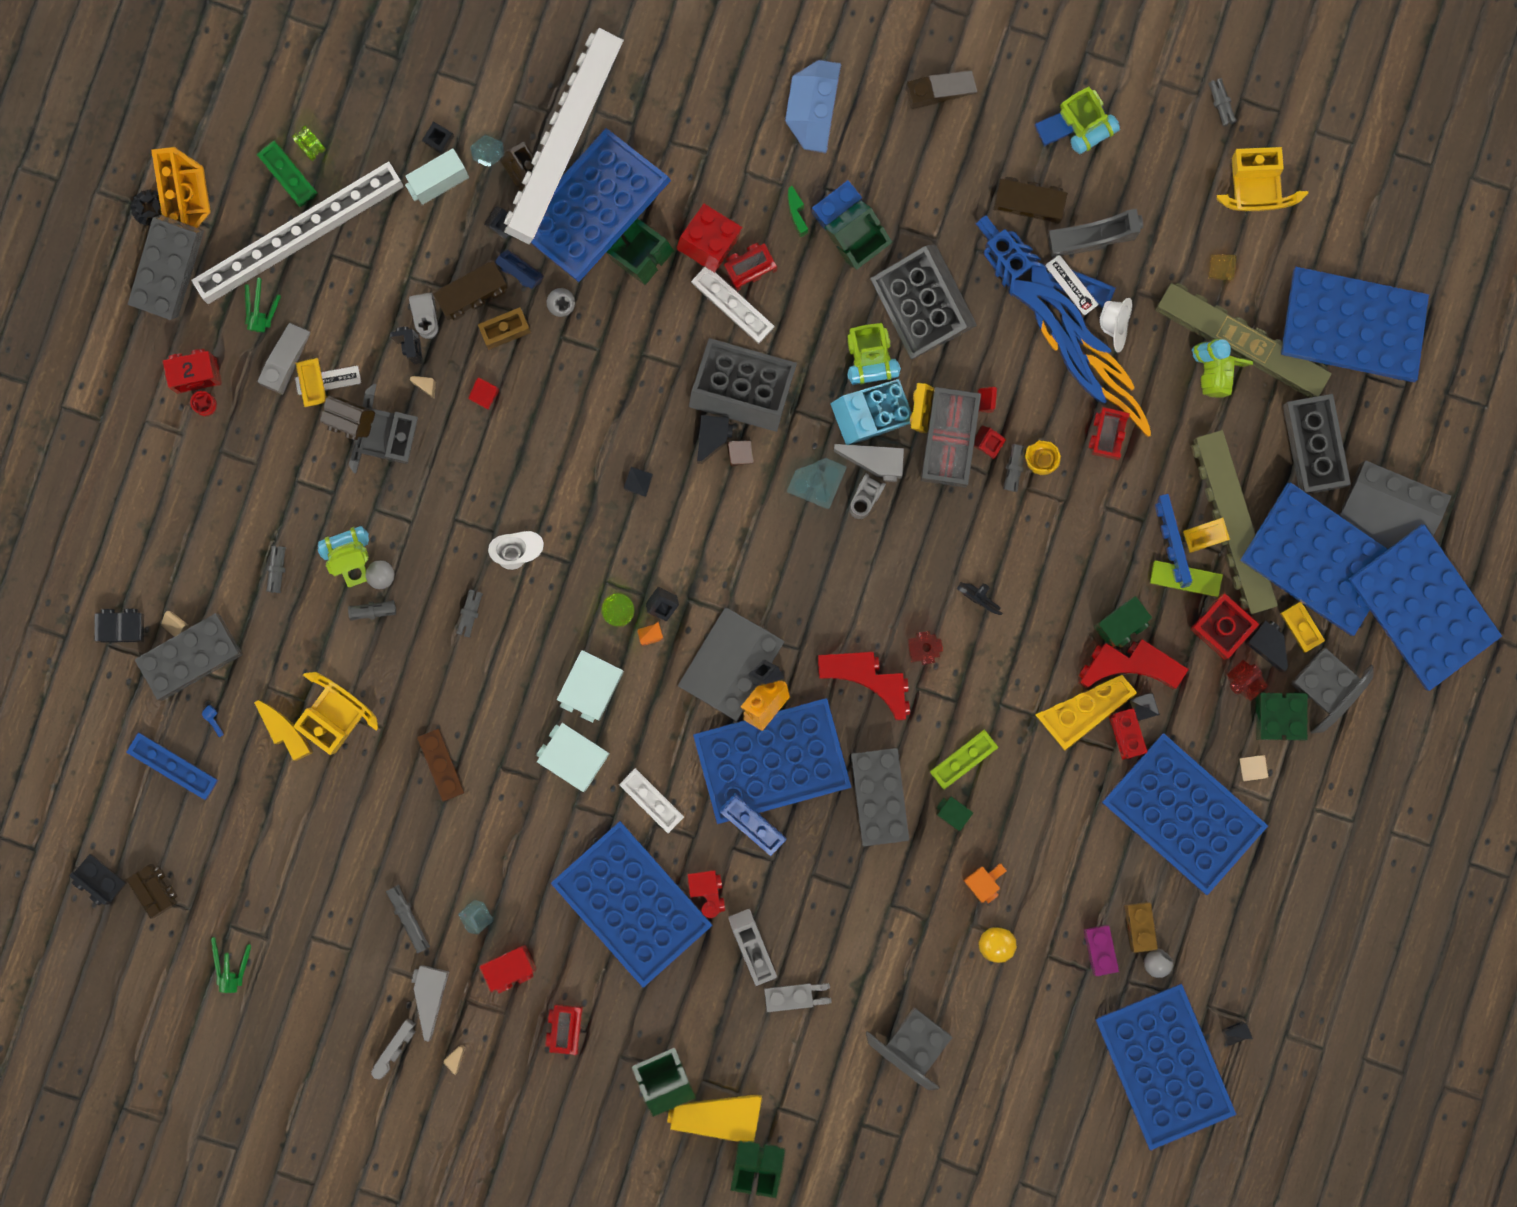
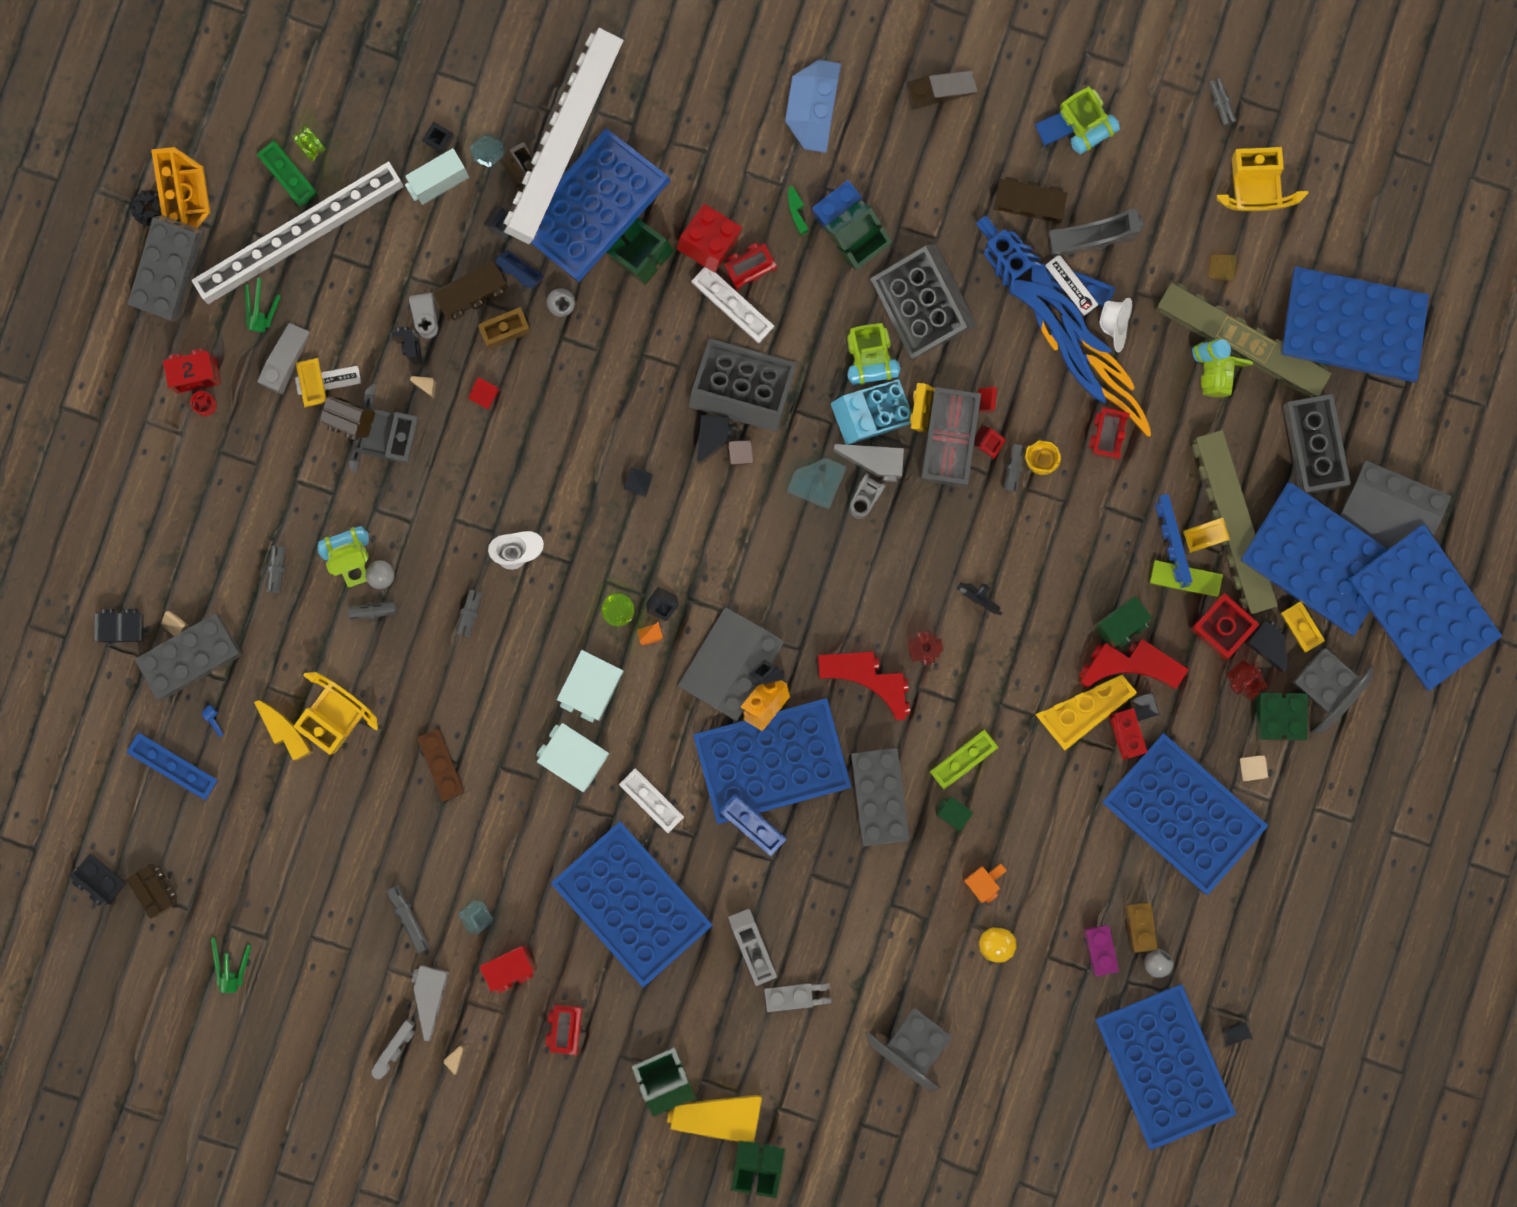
red brick [687,870,725,918] -> none

